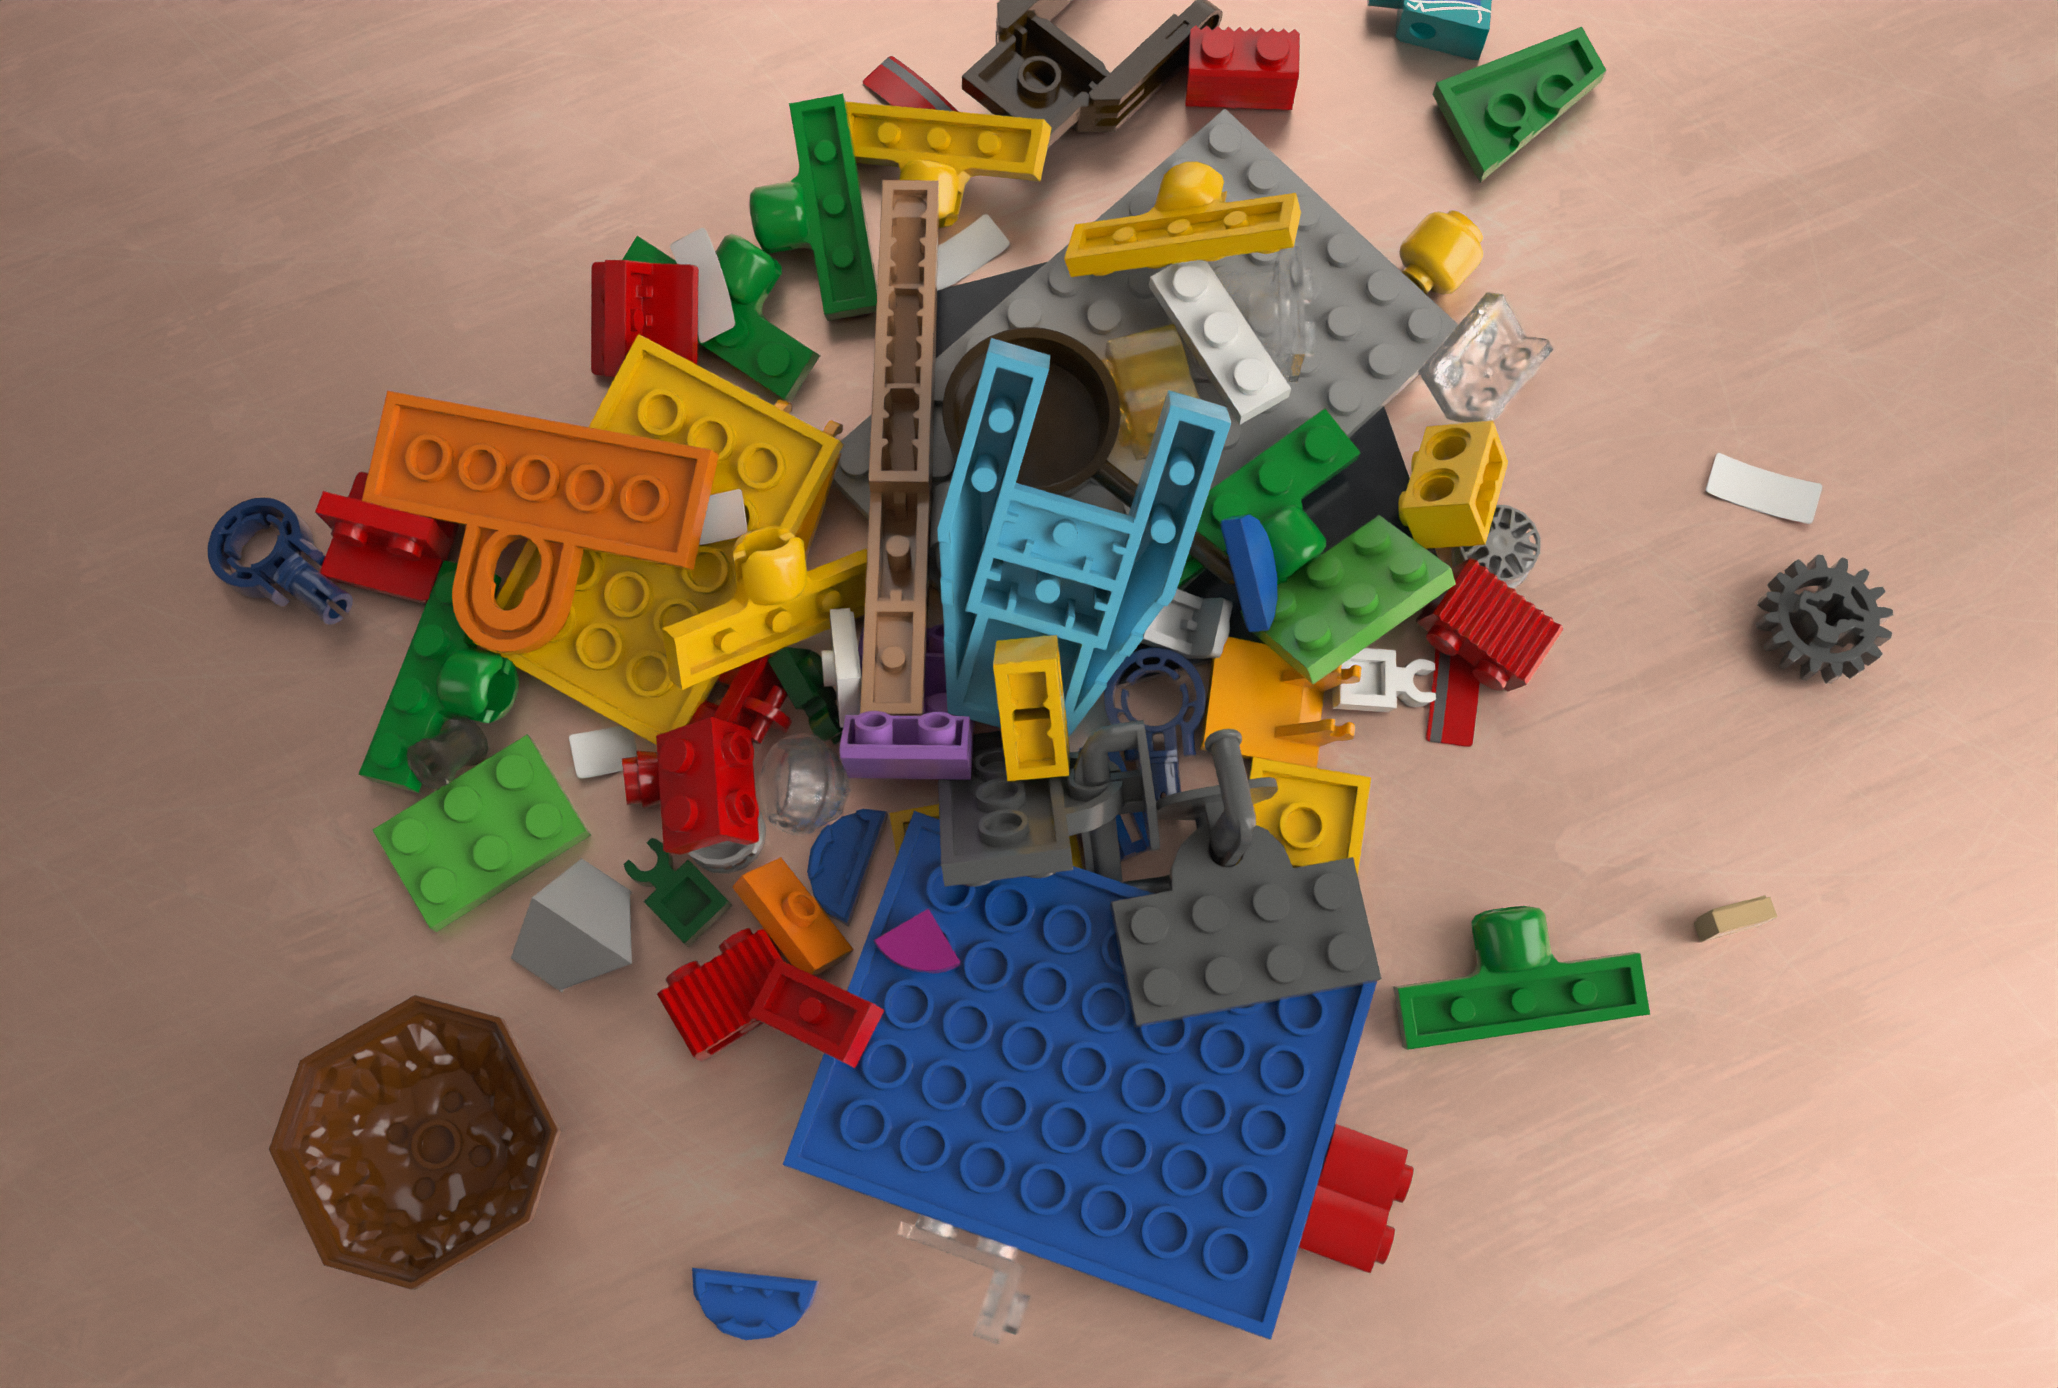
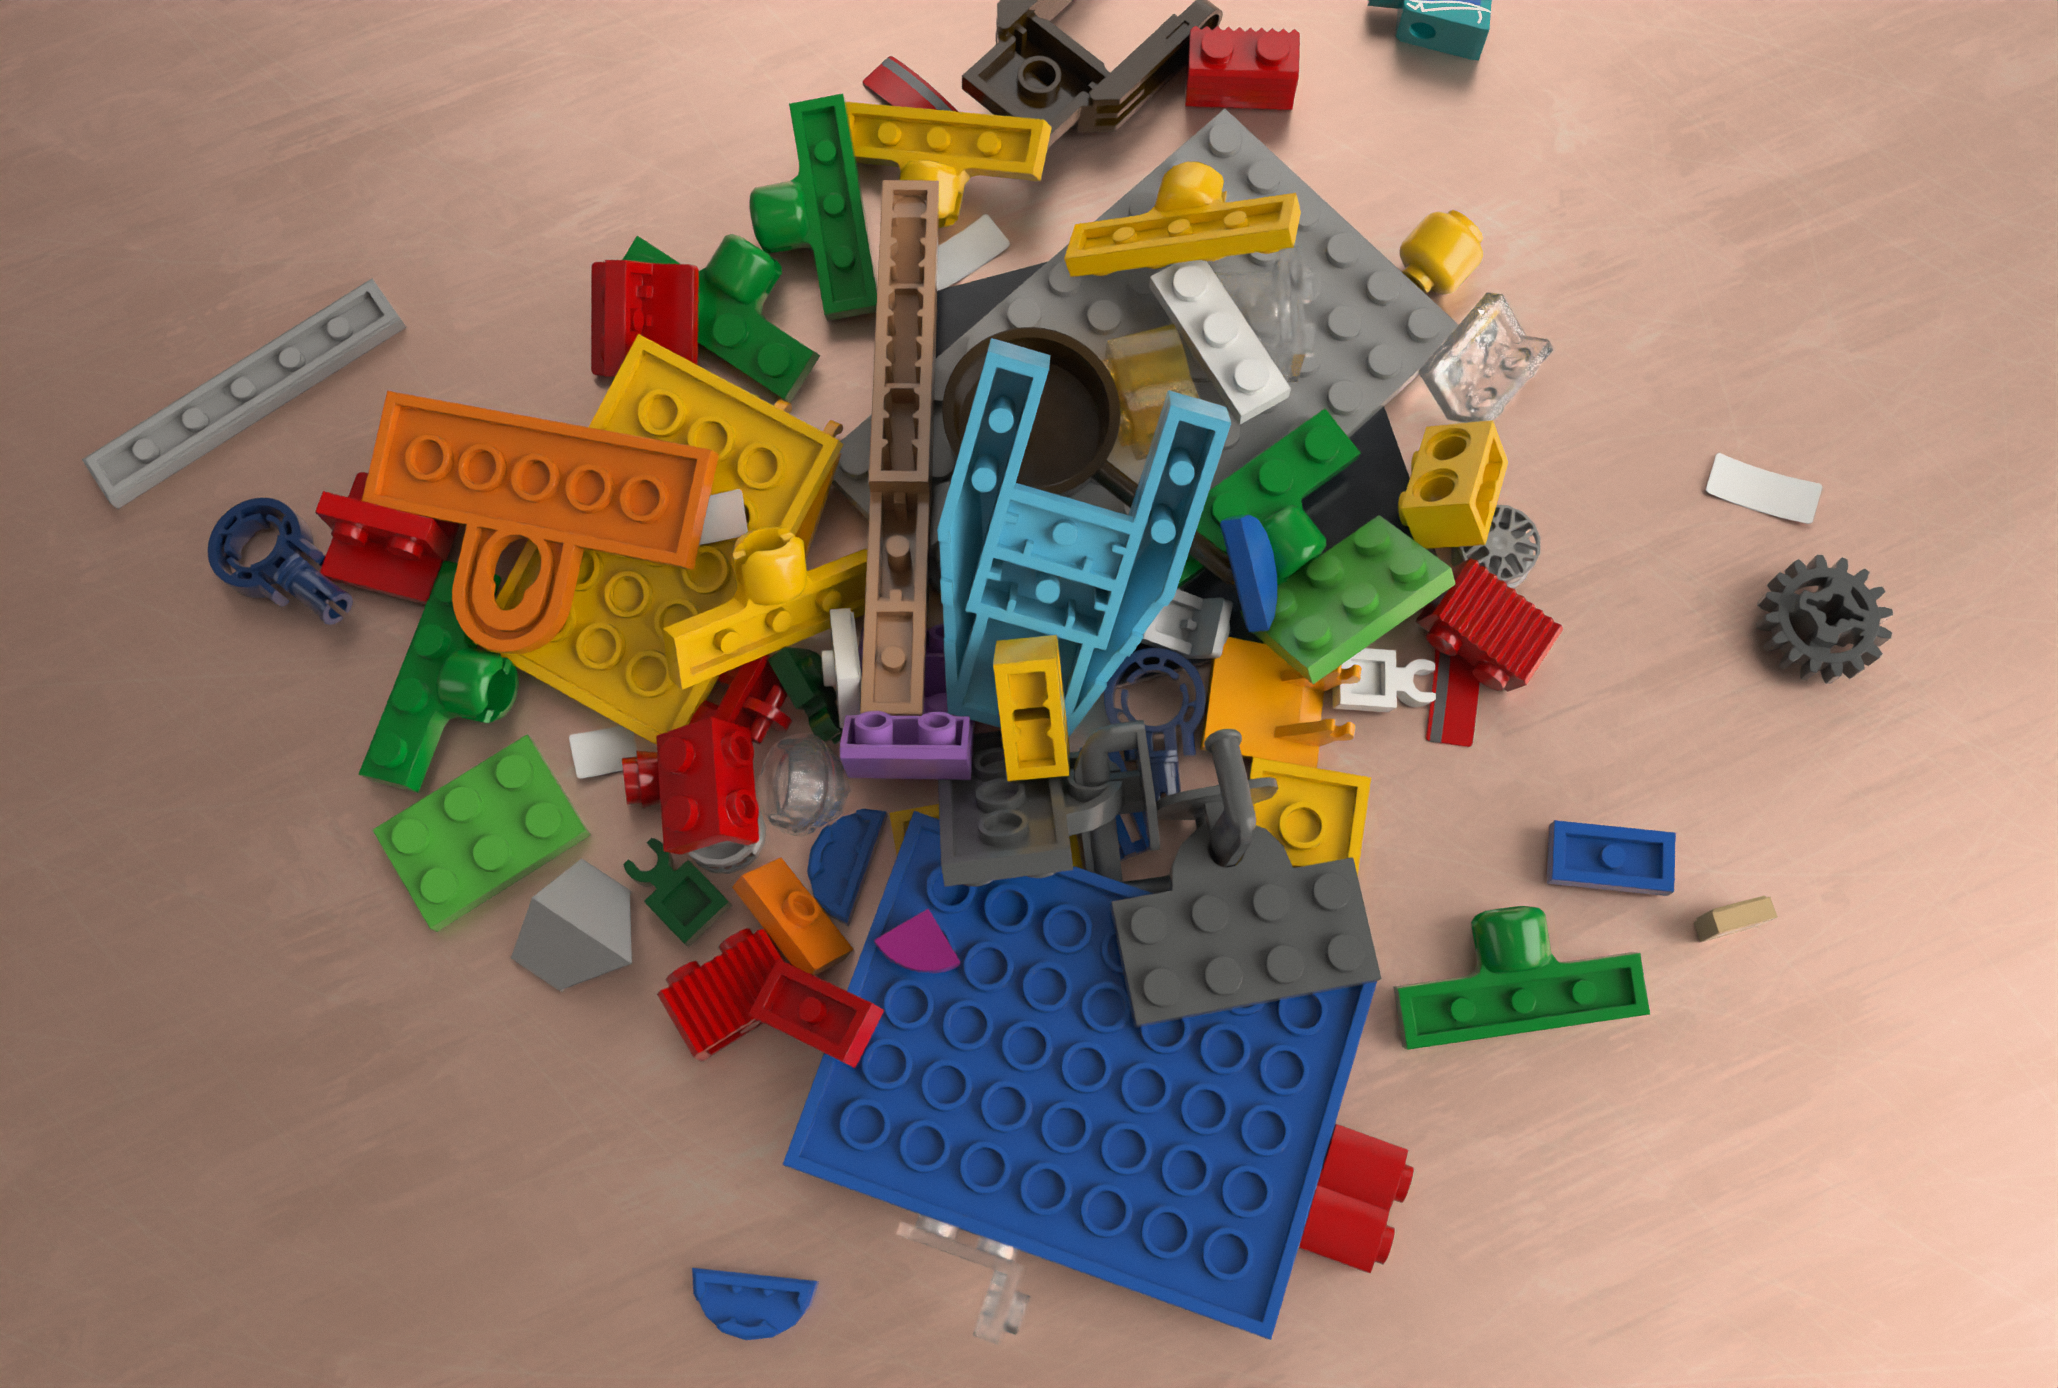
reddish brown rock [269,995,562,1290] -> none
clear smoke bush [407,716,489,790] -> none
white sticker [670,228,735,343] -> none
green wing [1432,27,1606,183] -> none
none -> light grey tile [82,279,406,509]
none -> blue plate [1547,820,1676,896]

